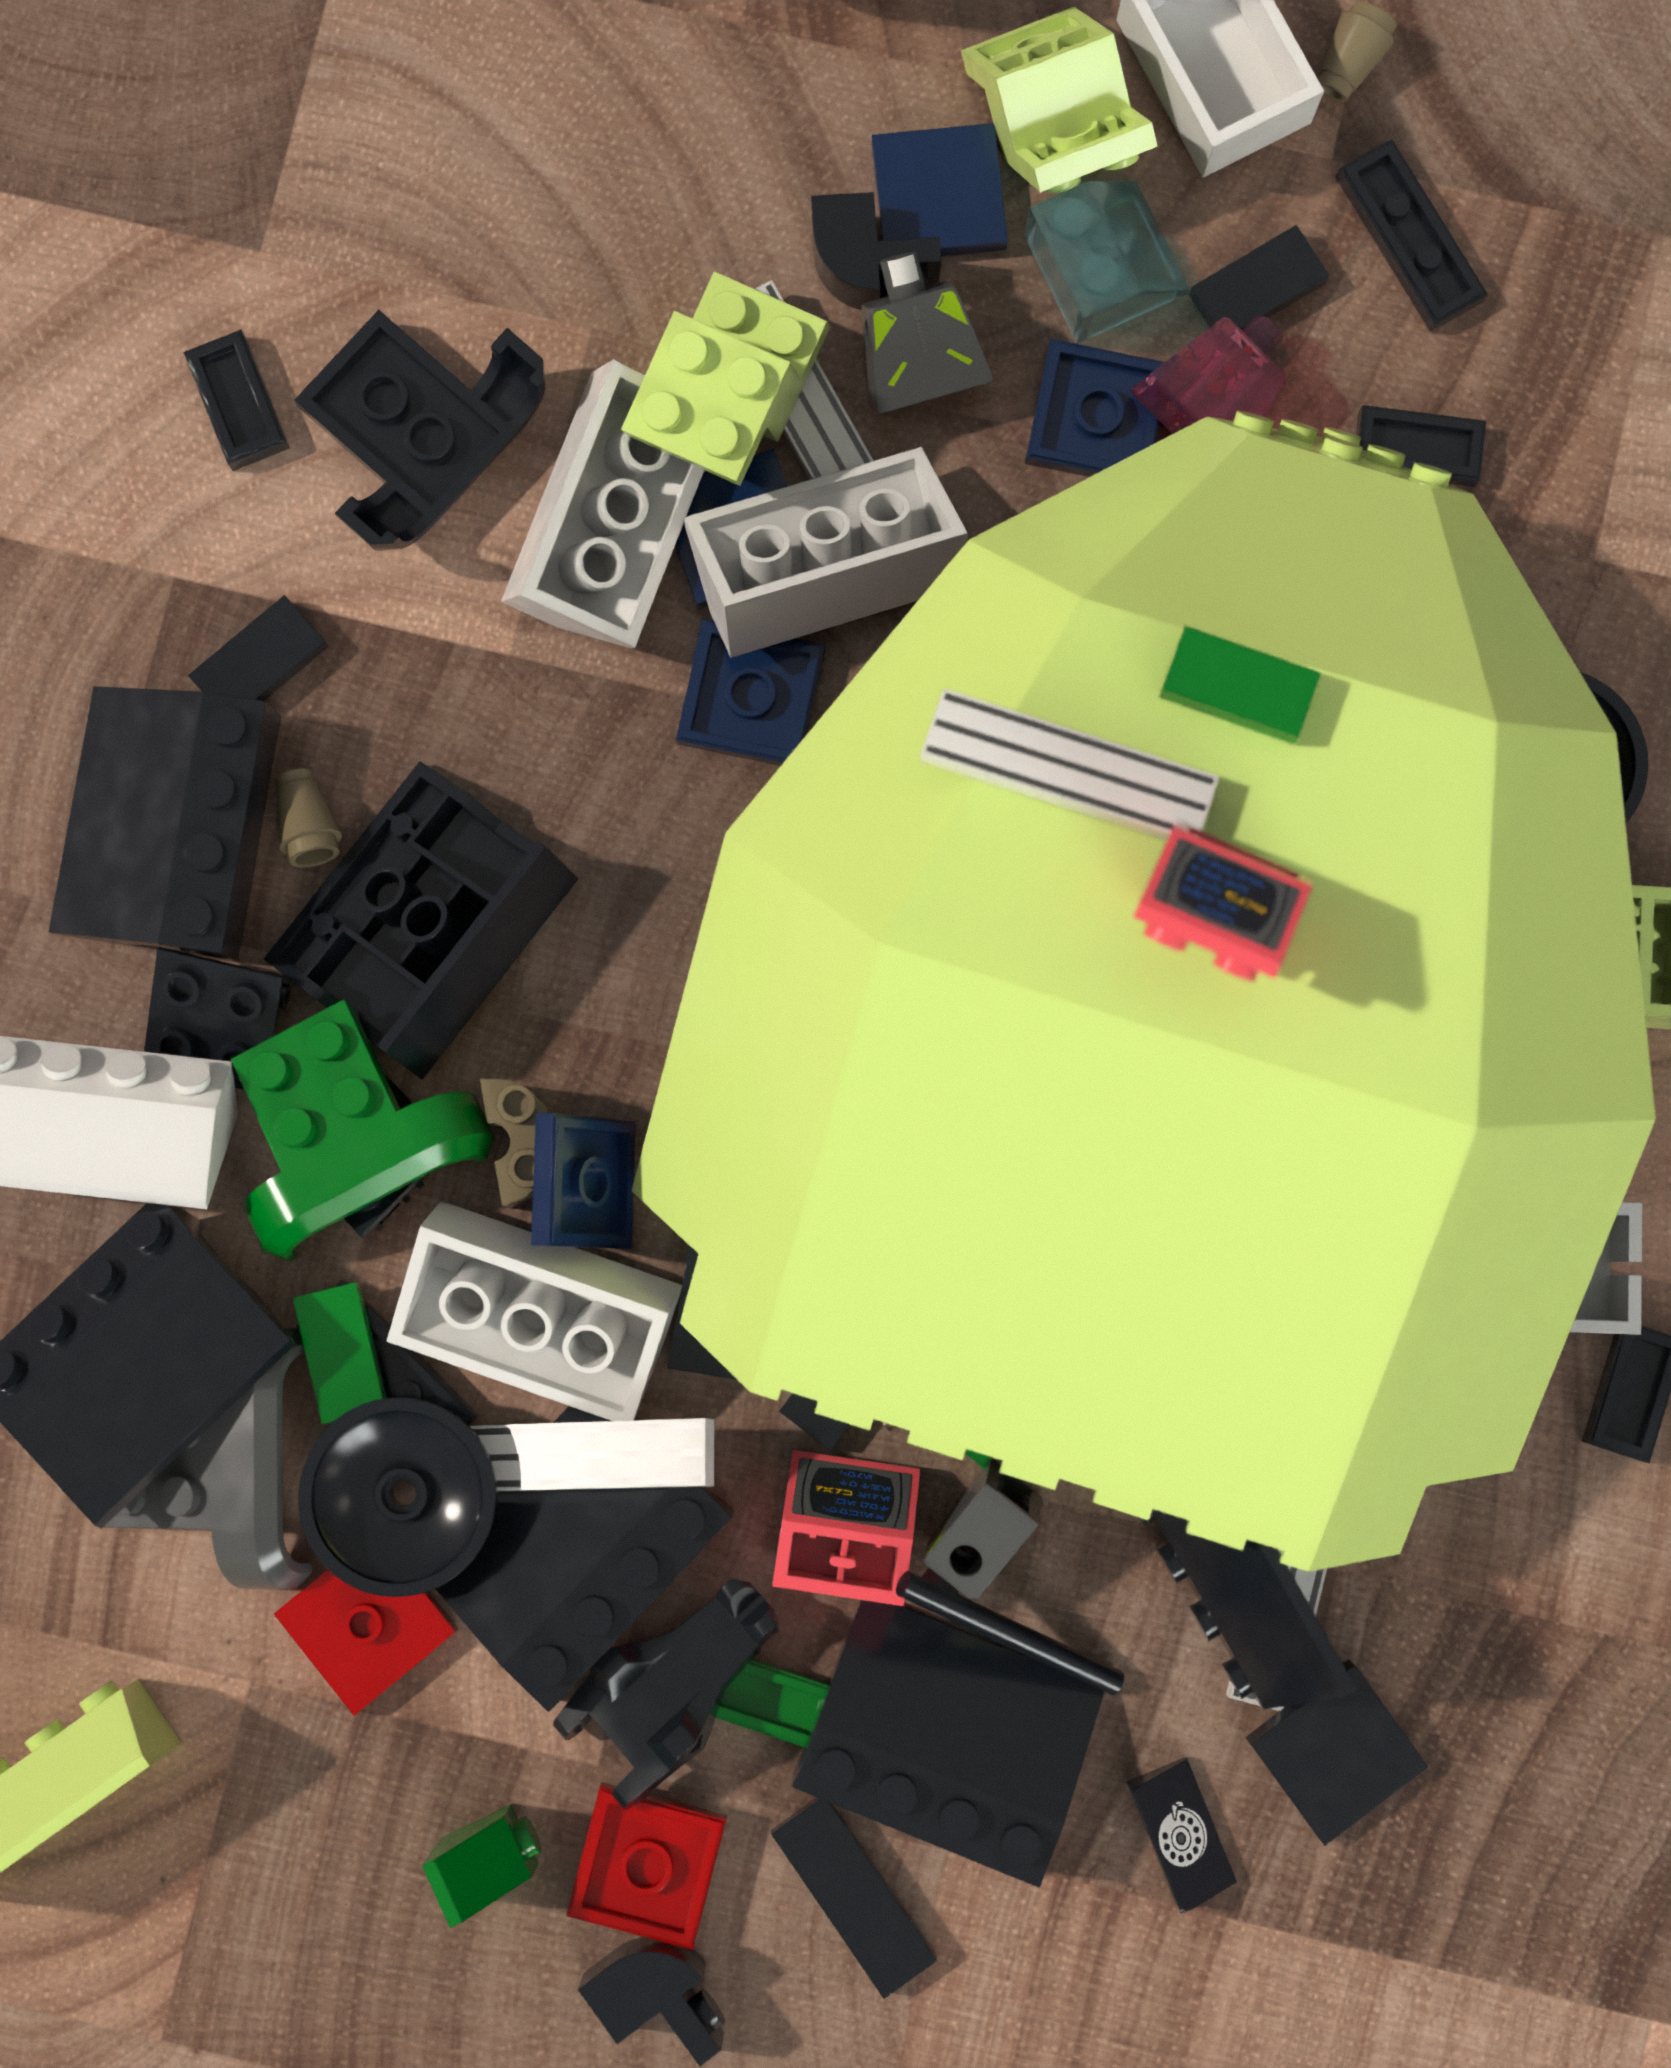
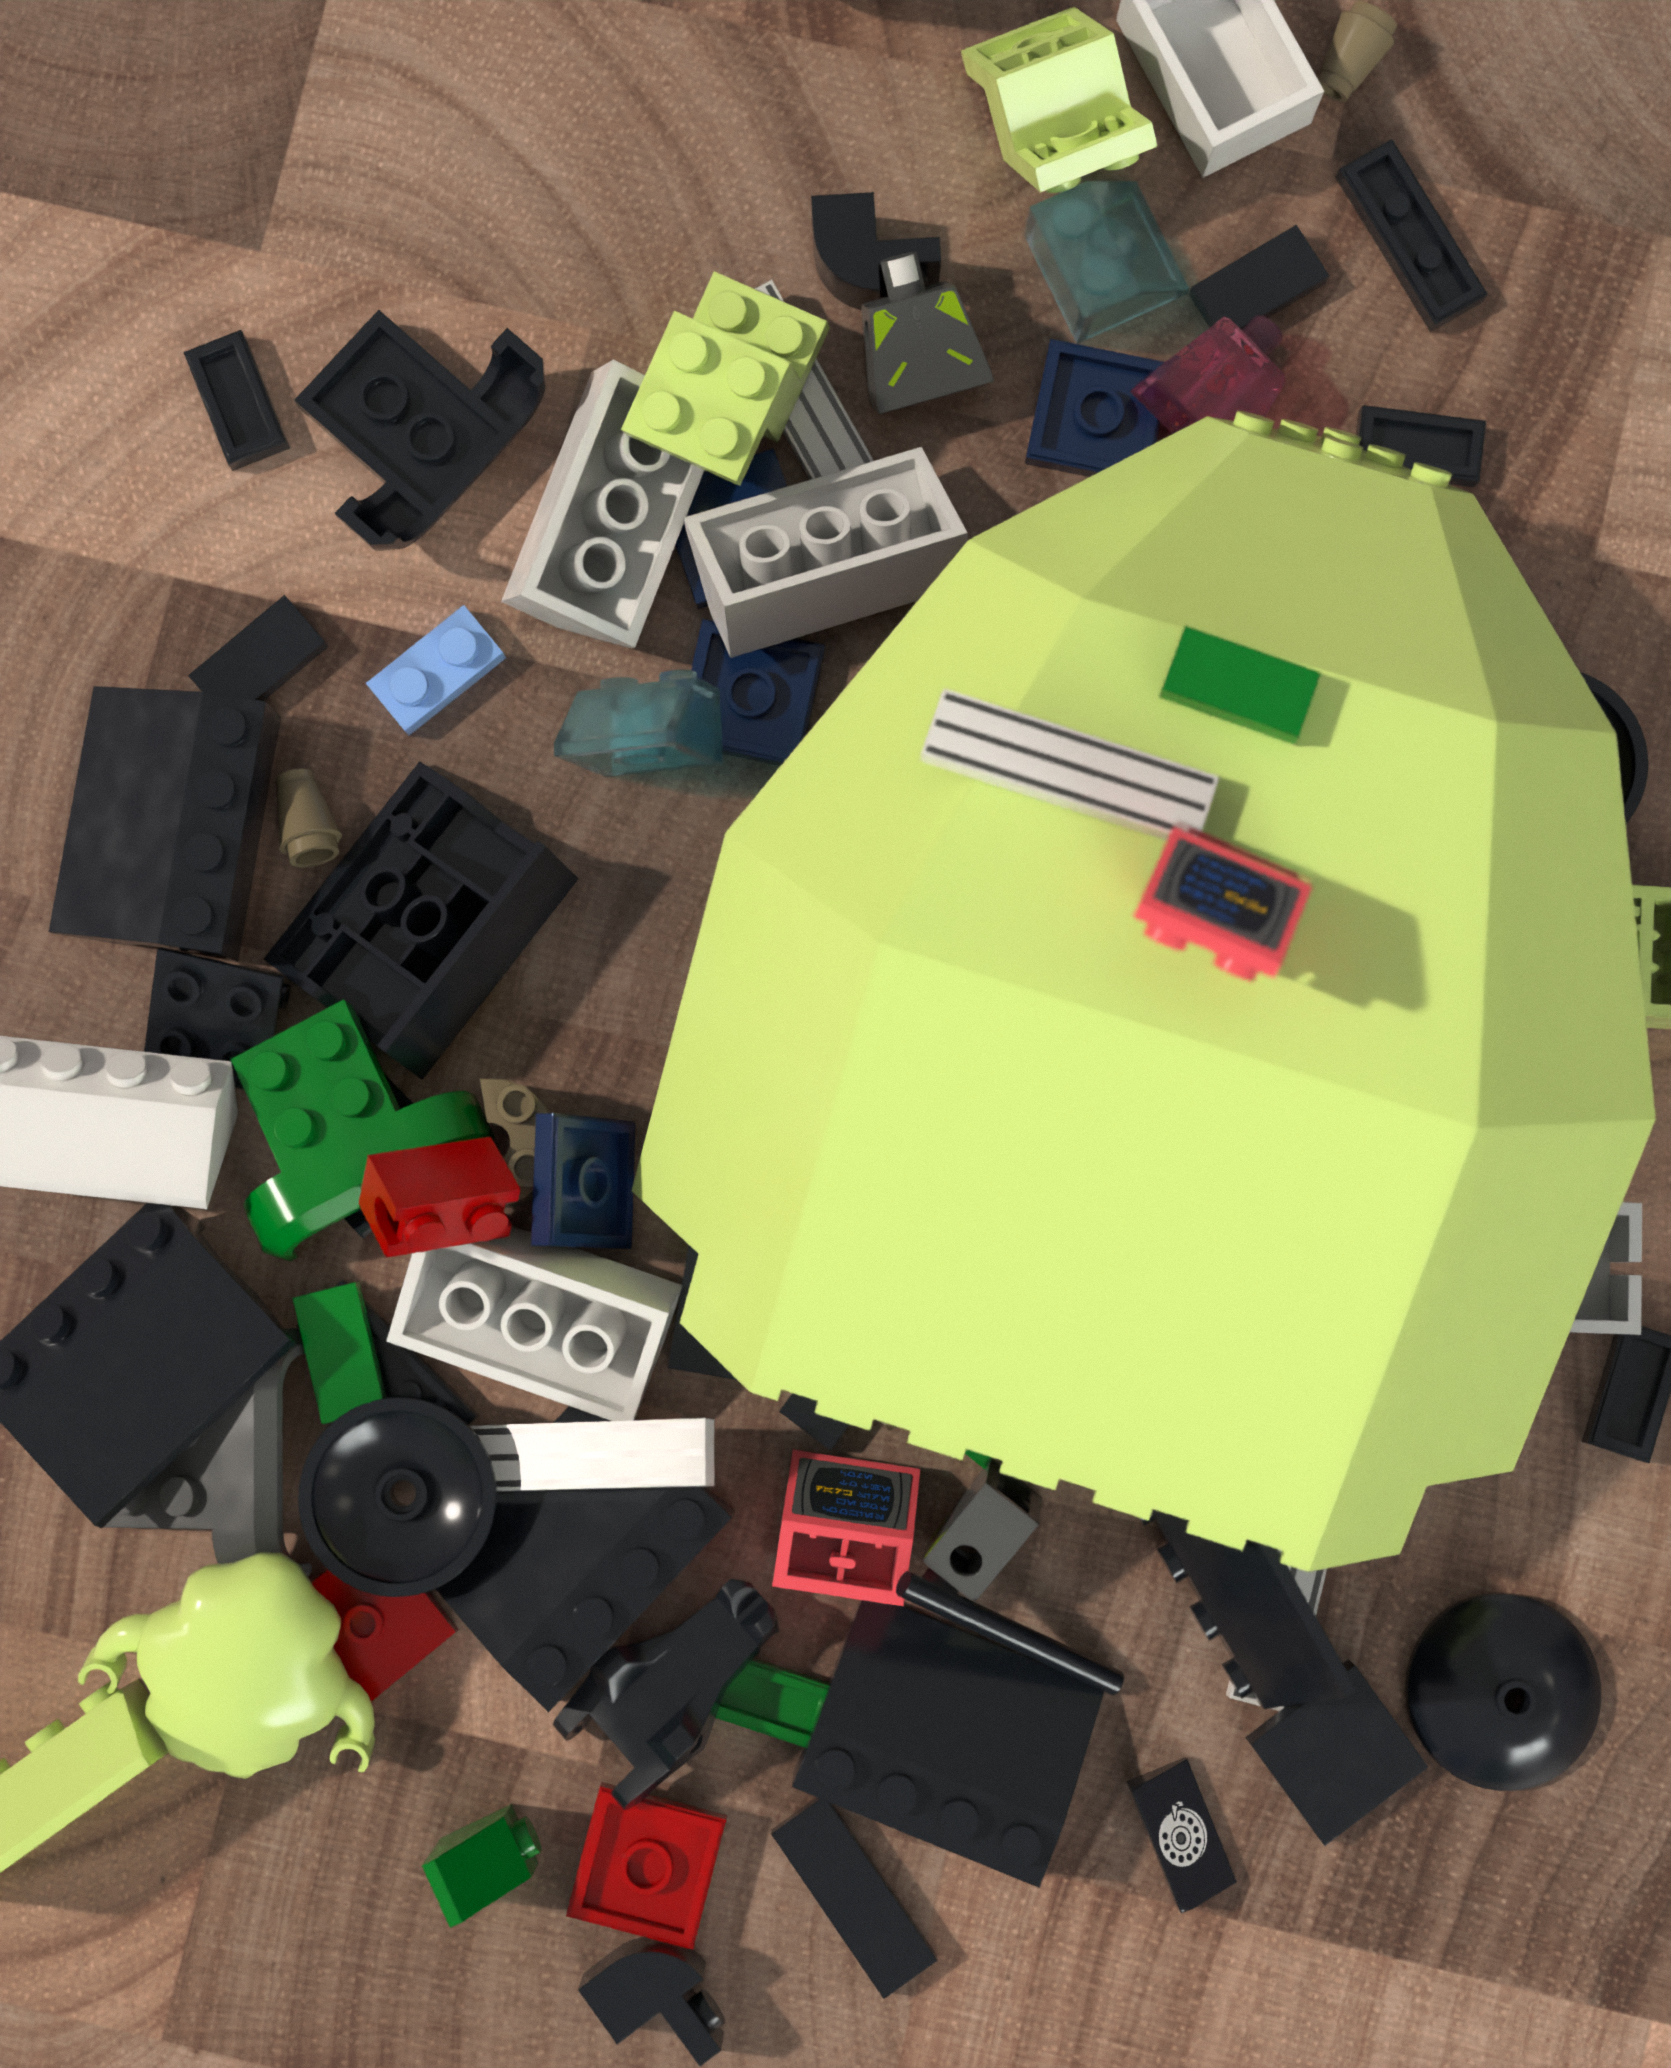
dark blue tile [871,123,1008,256] -> none
none -> yellowish green piece [78,1552,375,1779]
none -> red brick [358,1137,521,1258]
none -> light blue plate [366,605,506,736]
none -> clear light blue slope [554,670,723,777]
none -> black dish [1405,1592,1601,1791]

